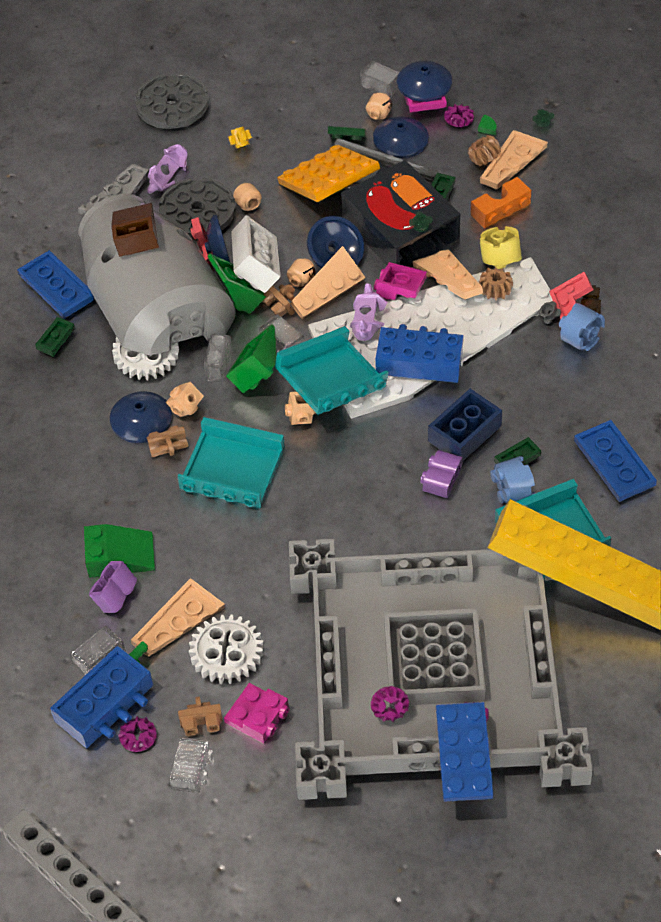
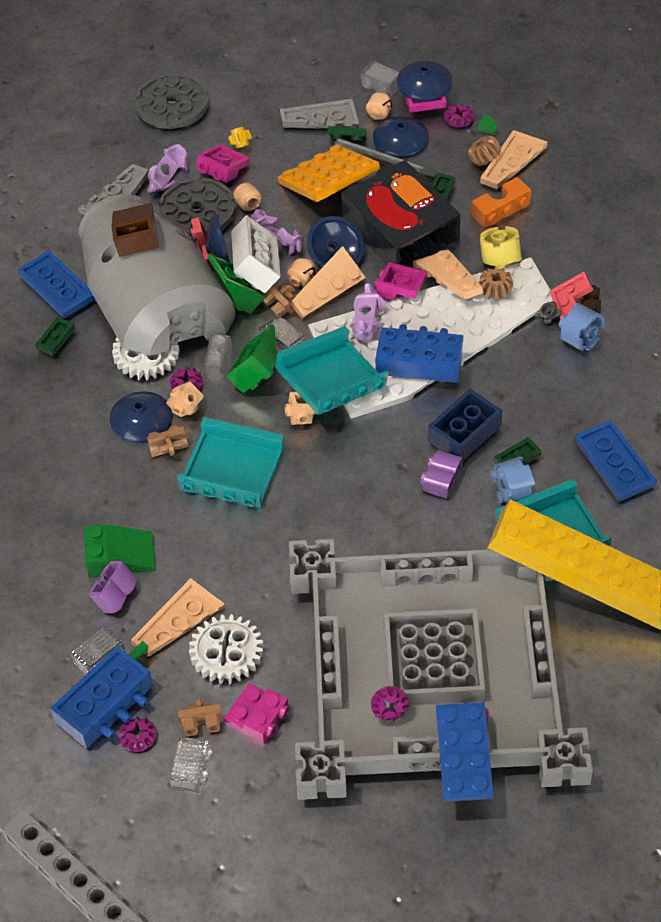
clear green plate [409,212,433,232] -> none
clear green plate [533,109,554,127] -> none
none -> magenta gear [170,367,203,390]
none -> dark pink plate [196,144,250,182]
none -> lavender piece [250,209,304,255]
none -> light grey wing [280,99,359,128]

